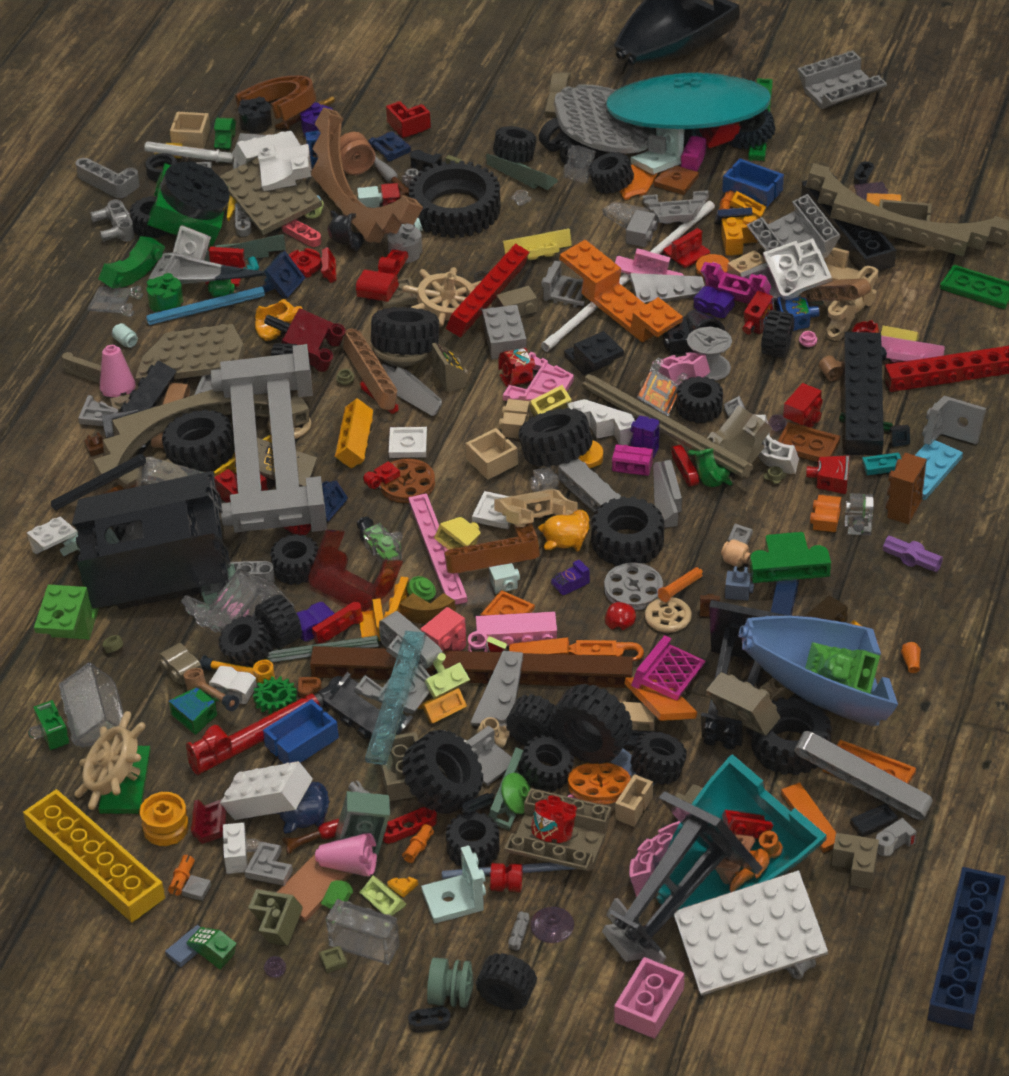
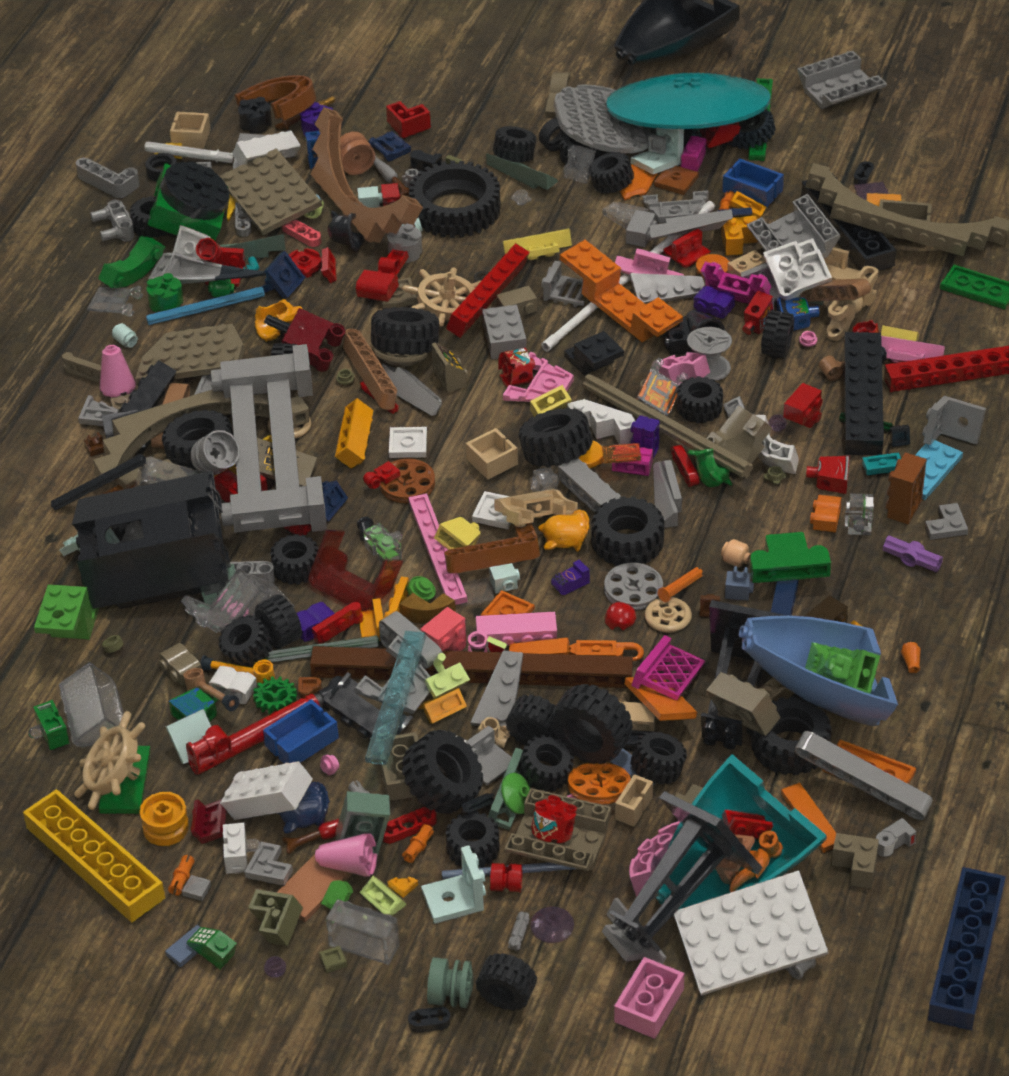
white bracket [27,517,77,554] -> none
green brick [214,118,236,150] -> none
white slope [258,144,312,191] -> none
tan piece [499,399,530,439] -> none
light grey tile [728,524,753,545] -> none
dark orange plate [778,422,841,462] -> none
black tile [850,803,898,837] -> none
none -> light aqua tile [166,709,211,764]
none -> light grey wheel [191,430,240,475]
none -> red wheel [196,238,223,263]
none -> bright pink plate [320,755,339,775]
none -> clear orange tile [602,443,641,464]
none -> light grey wedge [649,210,733,240]
none -> light grey plate [925,503,968,540]

